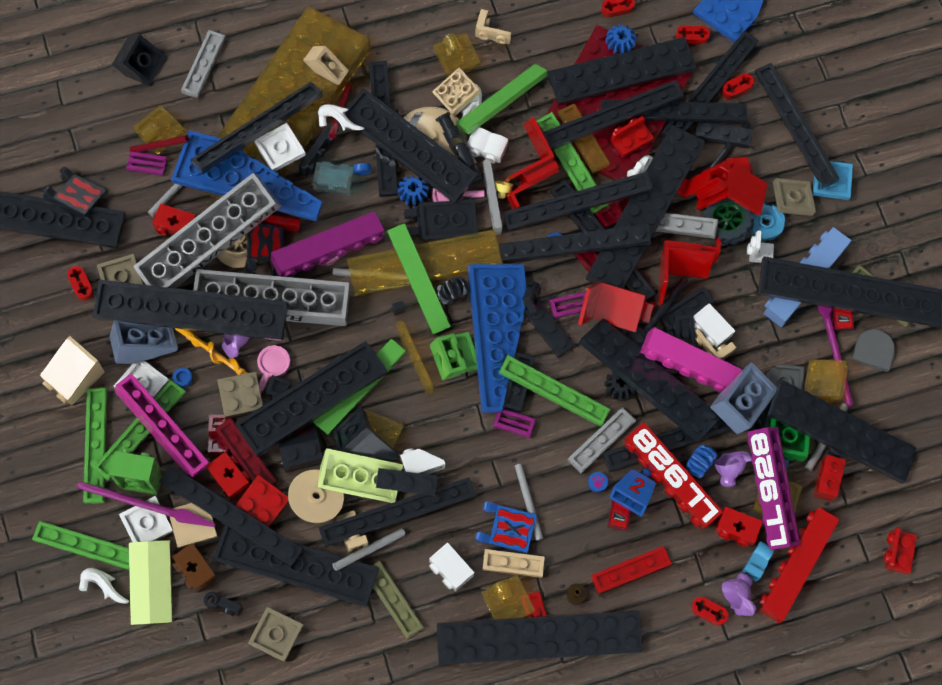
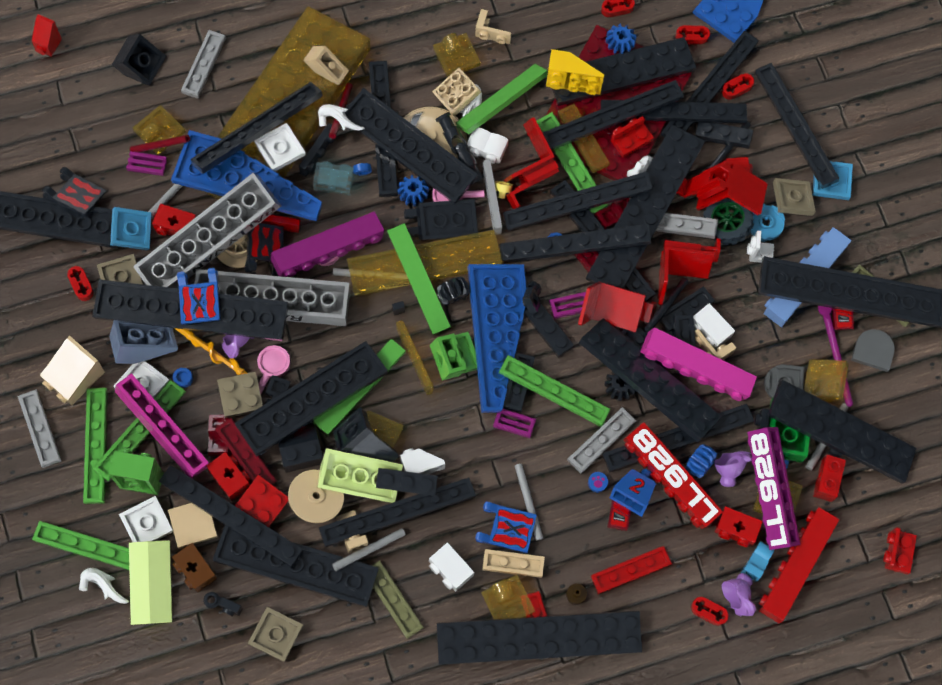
magenta piece [77,481,215,527] -> none
sand blue slope [710,362,777,434] -> none
none -> light grey tile [18,389,62,468]
none -> red slope [32,14,62,57]
none -> dark azure plate [110,207,151,250]
none -> flag [177,268,220,325]
none -> yellow slope [546,49,604,95]

